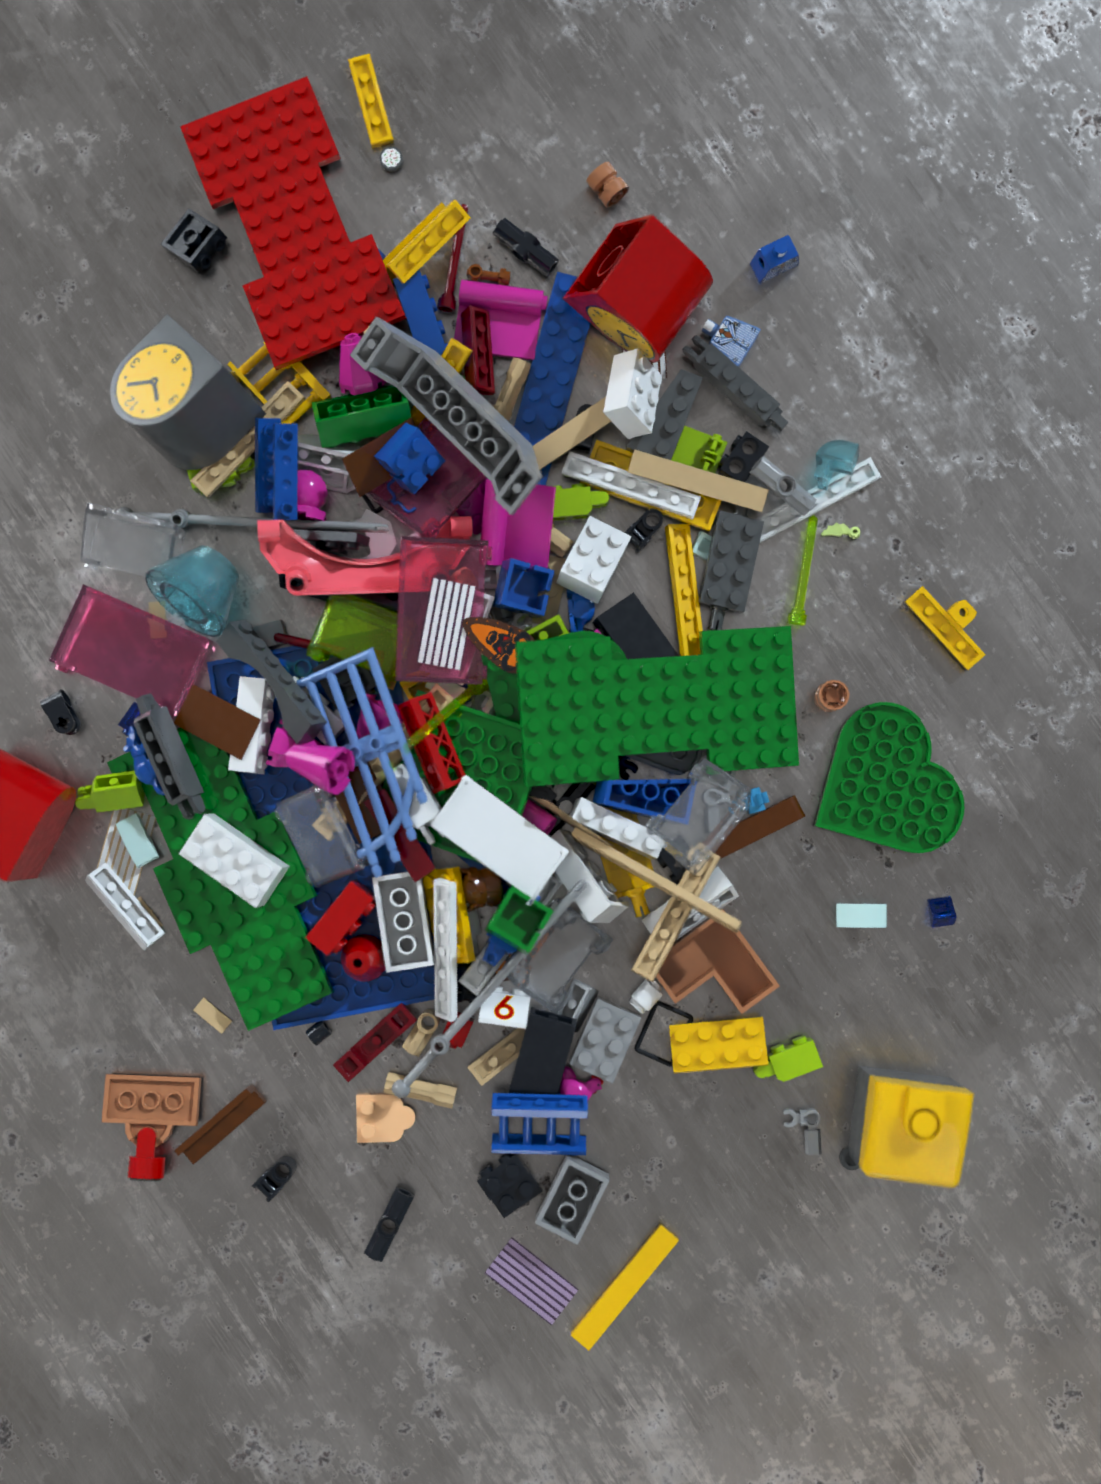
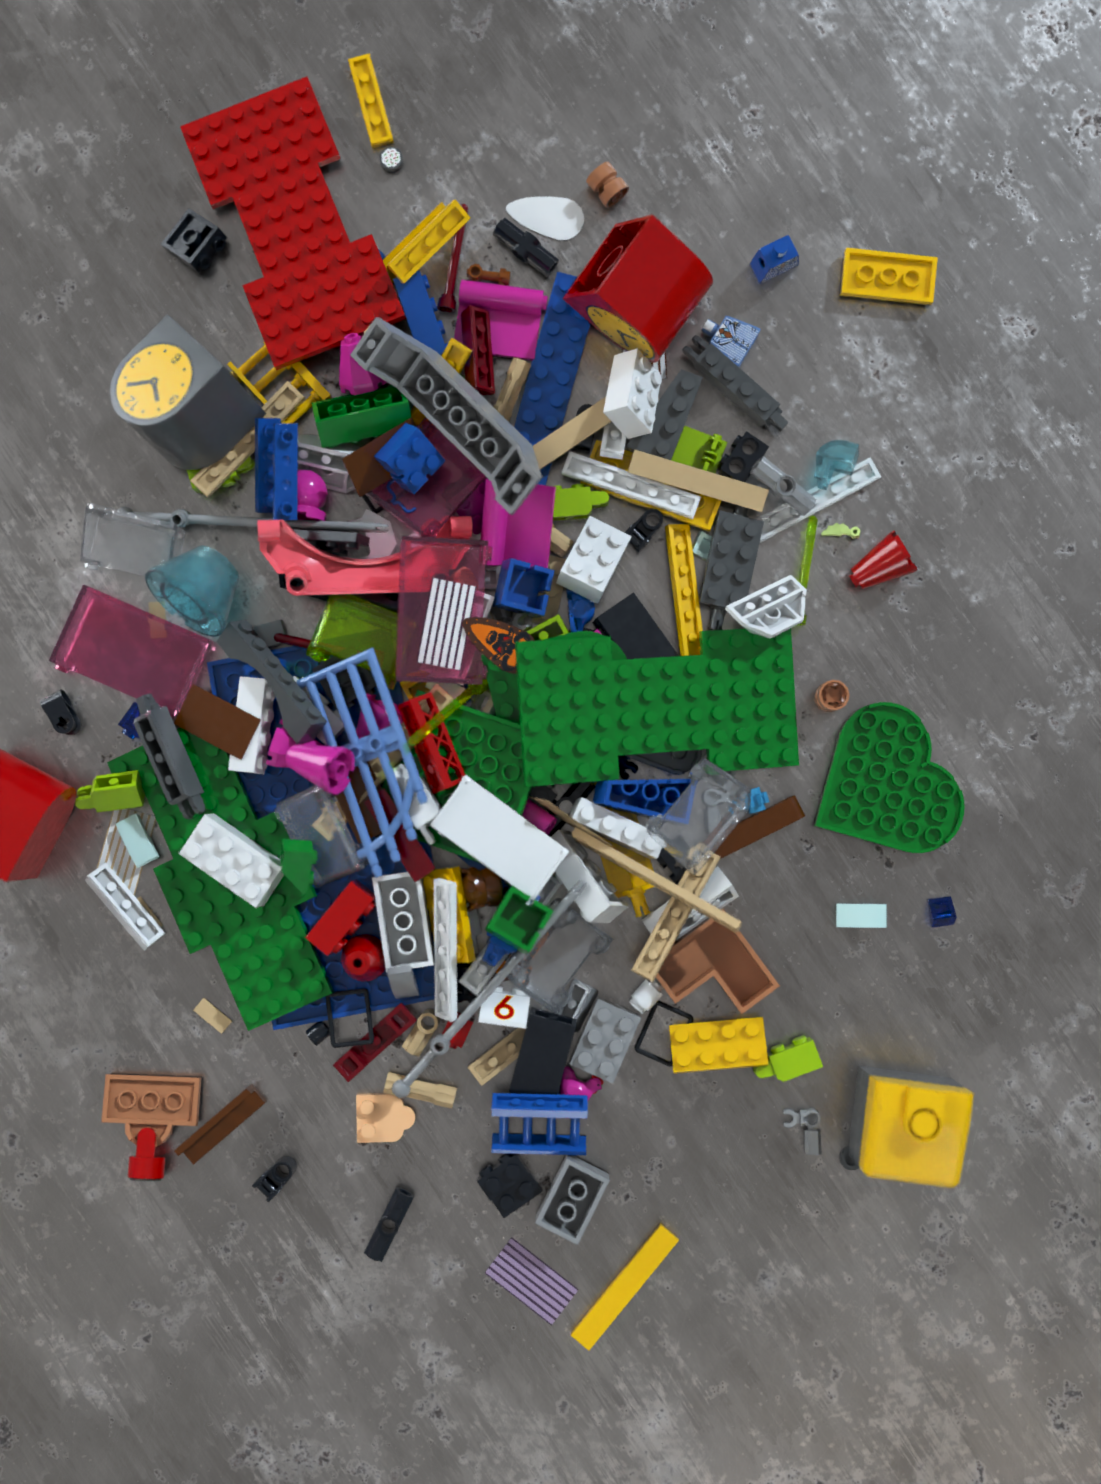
blue animal [123,726,164,795] -> none
yellow plate [904,586,986,670] -> none
none -> green slope [280,839,317,894]
none -> black piece [325,988,374,1048]
none -> light grey slope [387,965,419,999]
none -> white sticker [506,197,584,240]
none -> white hinge [600,422,626,460]
none -> white wedge [725,575,807,638]
none -> yellow plate [840,248,938,305]
none -> red cone [849,530,918,589]

